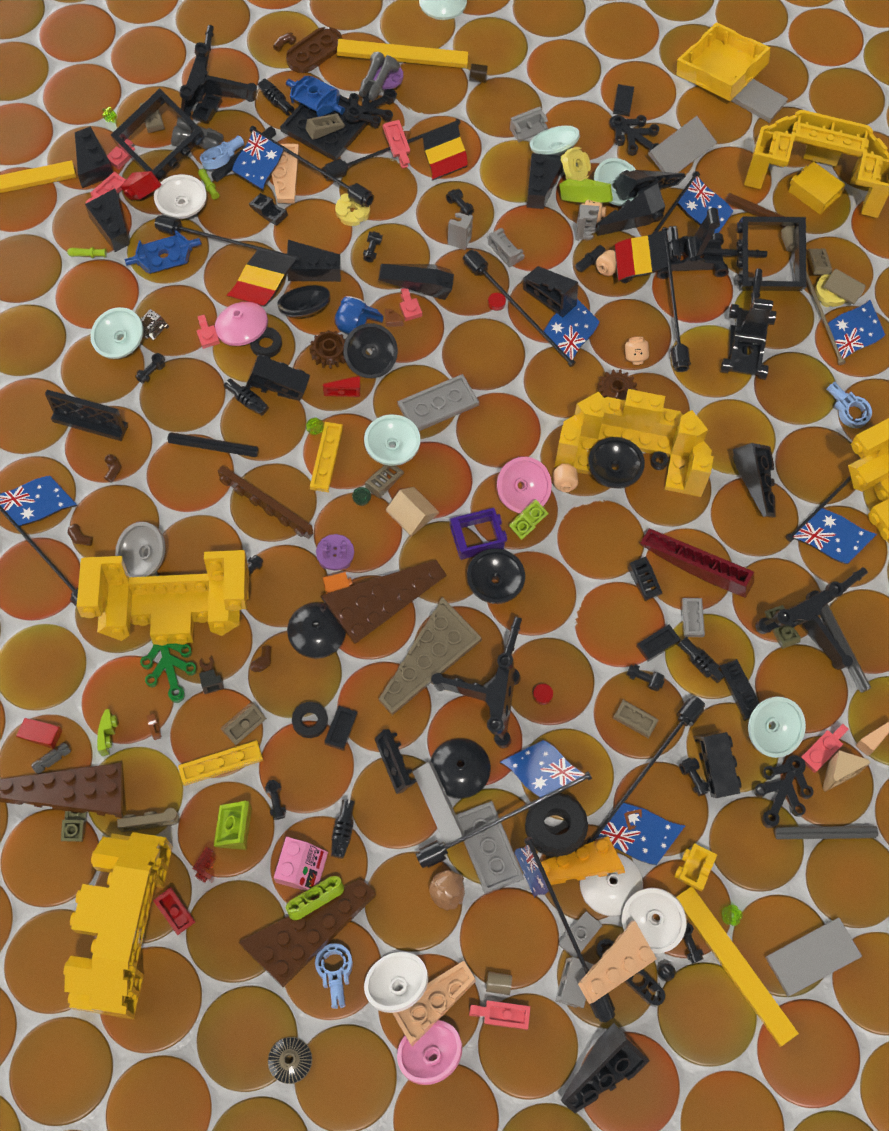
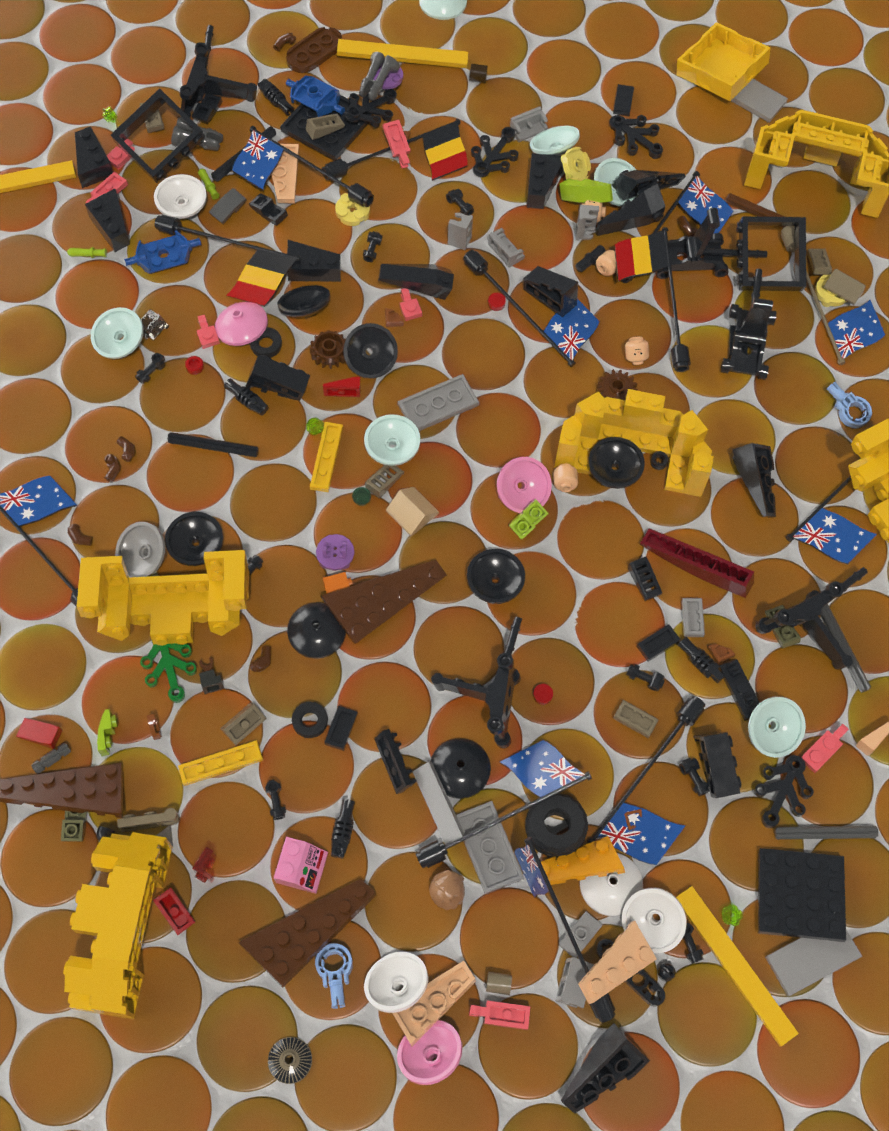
black fence [45,390,128,441] -> none
red slope [120,171,162,200] -> none
light blue pin [200,135,244,170] -> none
lime slope [214,801,252,850] -> none
reddish brown plate [218,465,313,539] -> none
lime beam [286,876,344,920] -> none
blue piece [335,296,383,334] -> none
dark tan wing [379,597,482,715] -> none
dark purple window [450,508,507,560] -> none
light grey tile [648,116,717,173] -> none
black axle [667,226,681,261] -> none
yellow cylinder [674,843,717,892] -> none
yellow brick [788,161,846,215] -> none
tan slope [823,750,870,792] -> none
none -> black hinge [96,826,115,841]
none -> reddish brown arm [117,436,135,462]
none -> black dish [165,512,224,566]
none -> red tile [185,356,204,375]
none -> dark grey slope [209,188,247,225]
none -> black plant [471,127,519,177]
none -> reddish brown arm [678,216,697,237]
none -> dark orange tile [708,644,735,664]
none -> black plate [758,848,846,942]

